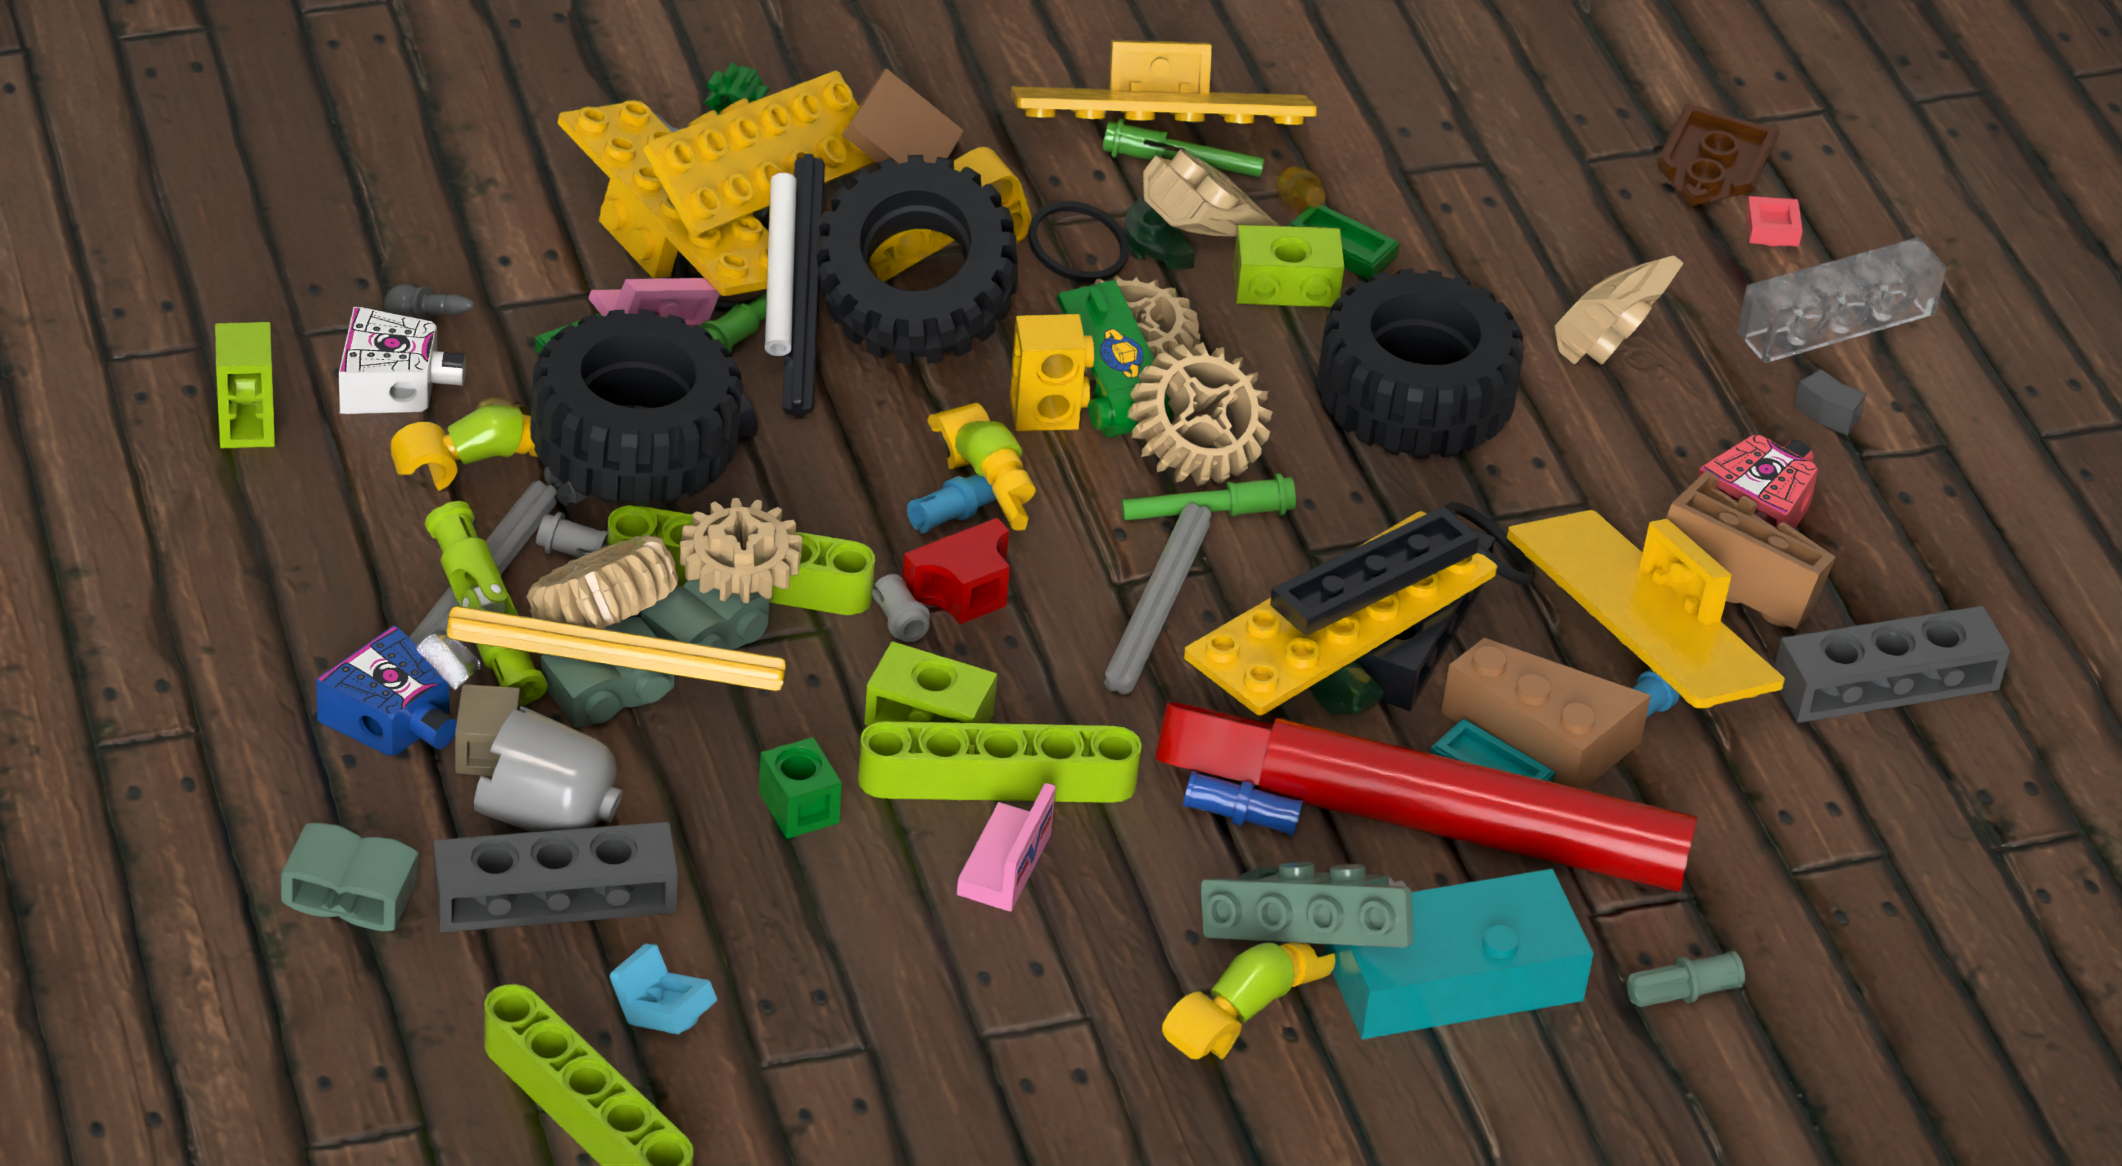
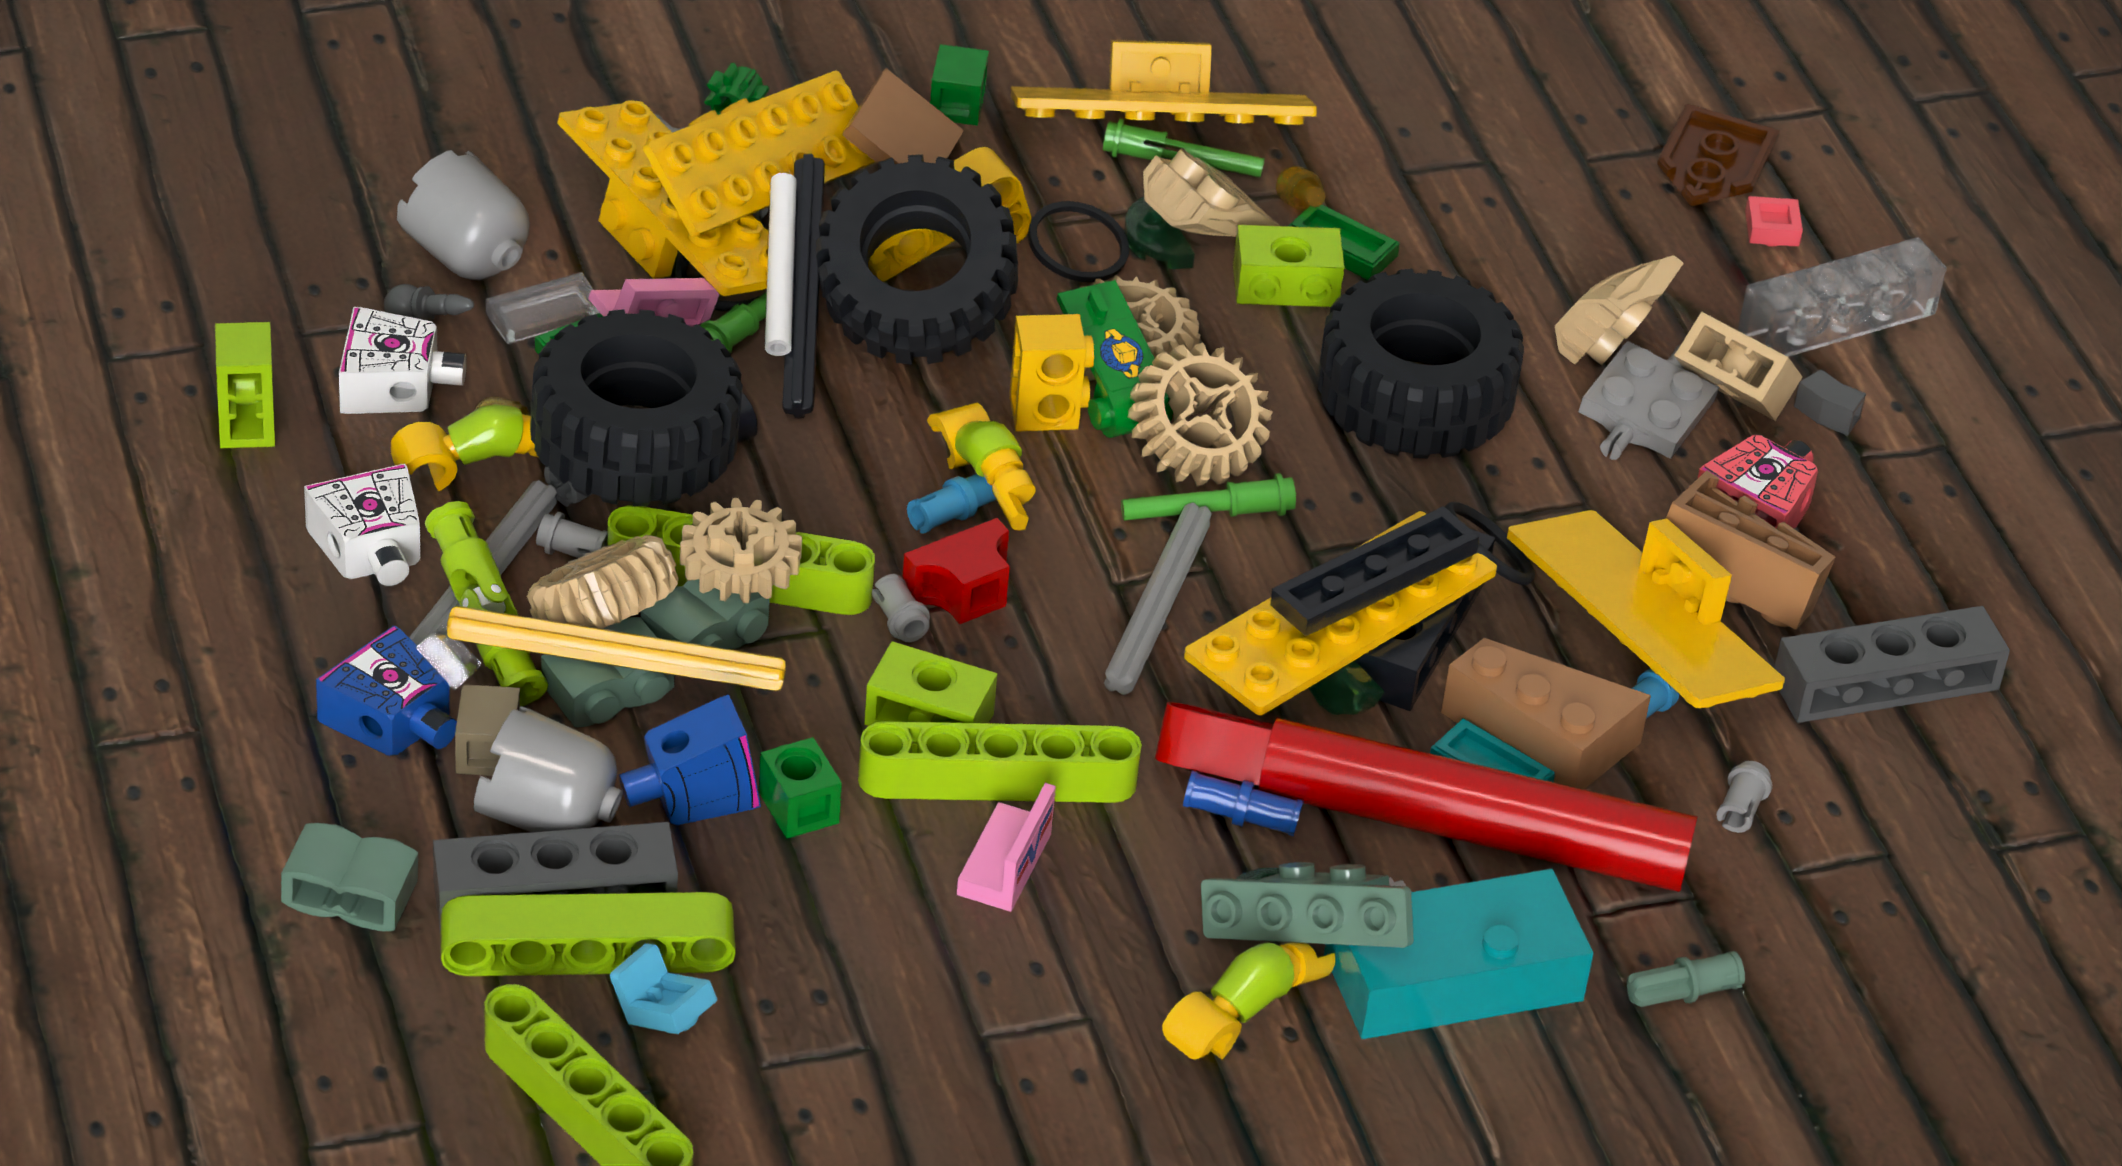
none -> white torso [304,463,420,586]
none -> light grey cylinder [397,150,530,280]
none -> lime beam [441,892,736,976]
none -> clear tile [486,272,600,344]
none -> blue torso [618,694,761,825]
none -> green brick [930,44,989,126]
none -> light grey plate [1578,341,1719,459]
none -> tan brick [1674,312,1802,421]
none -> light grey pin [1716,761,1773,833]

